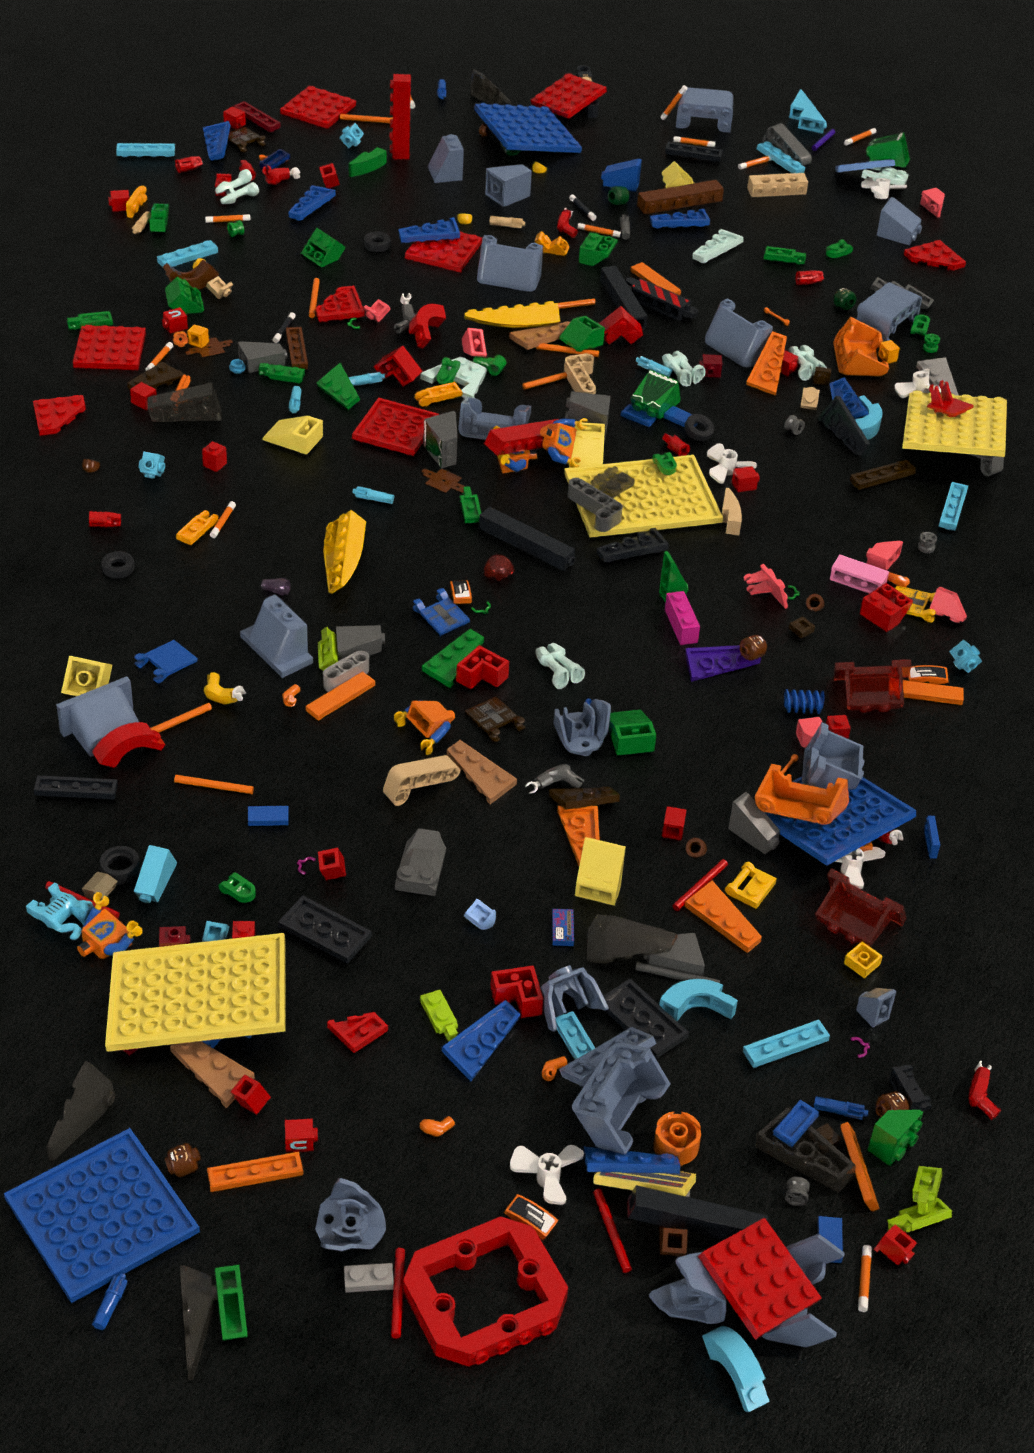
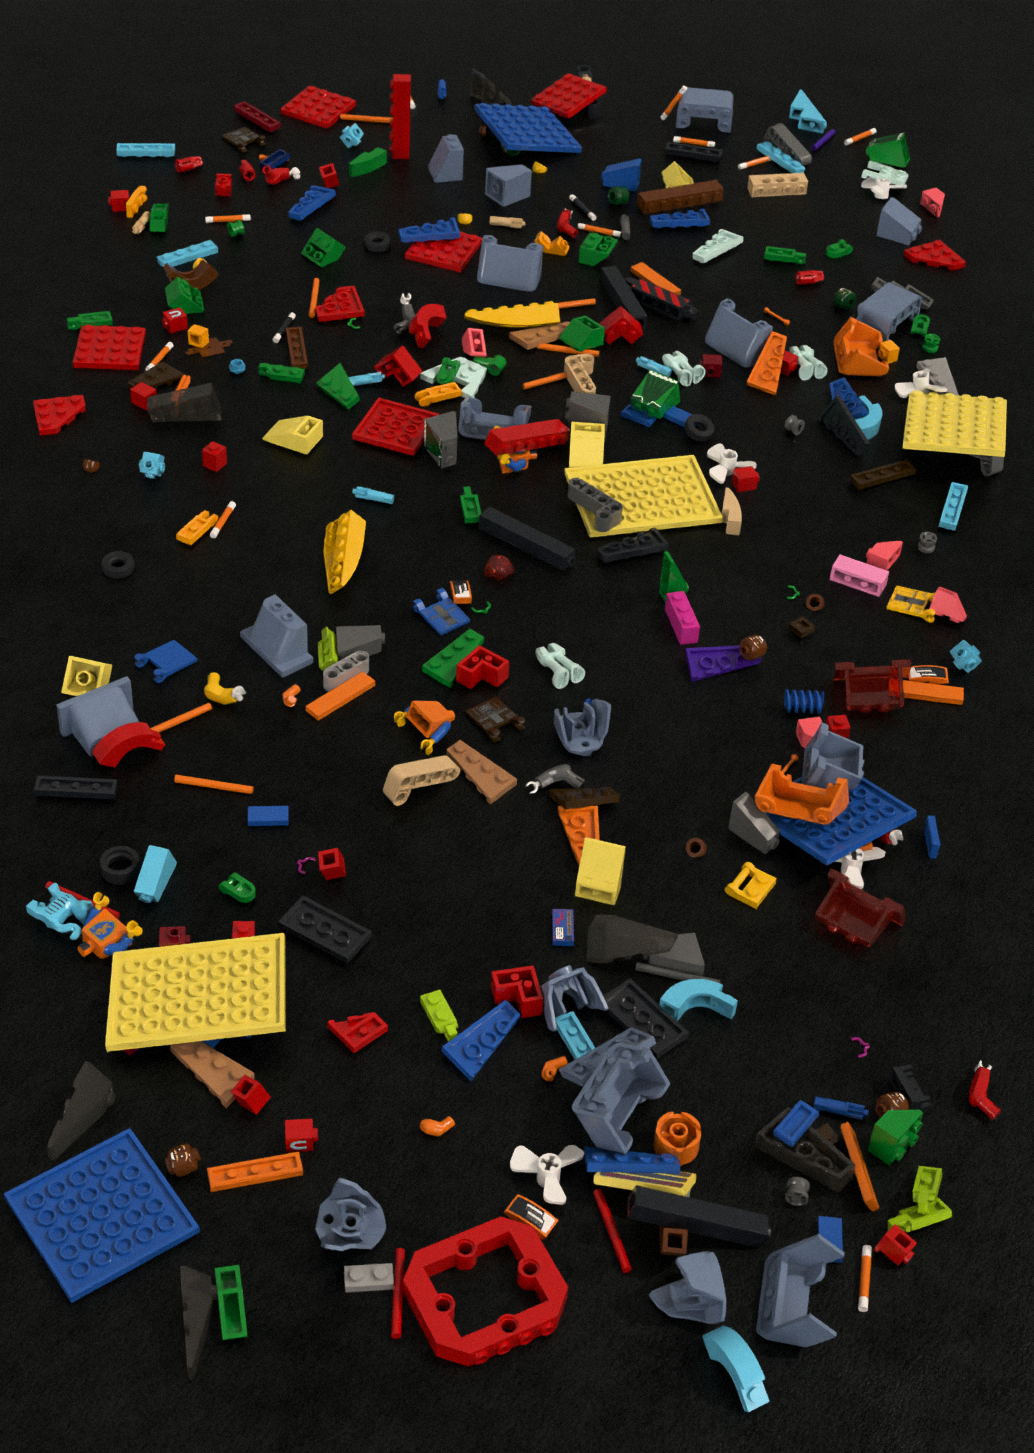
dark tan piece [82,872,117,901] -> none
red hinge [89,511,121,527] -> none
blue piece [92,1273,127,1330] -> none
orange plate [173,331,188,347] -> none
medium azure slope [202,921,229,942] -> none
blue wing [203,121,231,161] -> none
tan bracket [206,276,233,299] -> none
light aqua piece [215,169,259,204] -> none
red brick [223,106,246,130] -> none
dark grey slope [238,342,287,373] -> none
clear purple cone [262,578,290,596] -> none
medium azure piece [289,386,302,413] -> none
coral bracket [364,299,391,323] -> none
dark grey slope [395,828,446,896] -> none
reddish brown piece [422,468,465,493] -> none
light blue plate [464,899,496,930] -> none
torso [540,418,588,468] -> none
clear smoke plate [591,466,635,498] -> none
green slope [608,710,656,755] -> none
green plate [653,452,677,475] -> none
red hinge [662,433,690,456] -> none
red brick [662,806,686,840] -> none
red bar [672,859,728,911] -> none
orange wing [685,880,762,953] -> none
red plate [698,1218,821,1340] -> none
medium azure plate [743,1020,830,1068] -> none
coral plate [744,564,788,609] -> none
tan bracket [800,387,820,410] -> none
dark brown plate [813,367,831,385] -> none
medium blue tile [835,159,895,172] -> none
yellow piece [844,942,883,978] -> none
sand blue slope [856,988,896,1028] -> none
red slope [860,583,913,632] -> none
orange arm [887,572,910,588] -> none
red plate [927,380,974,417] -> none

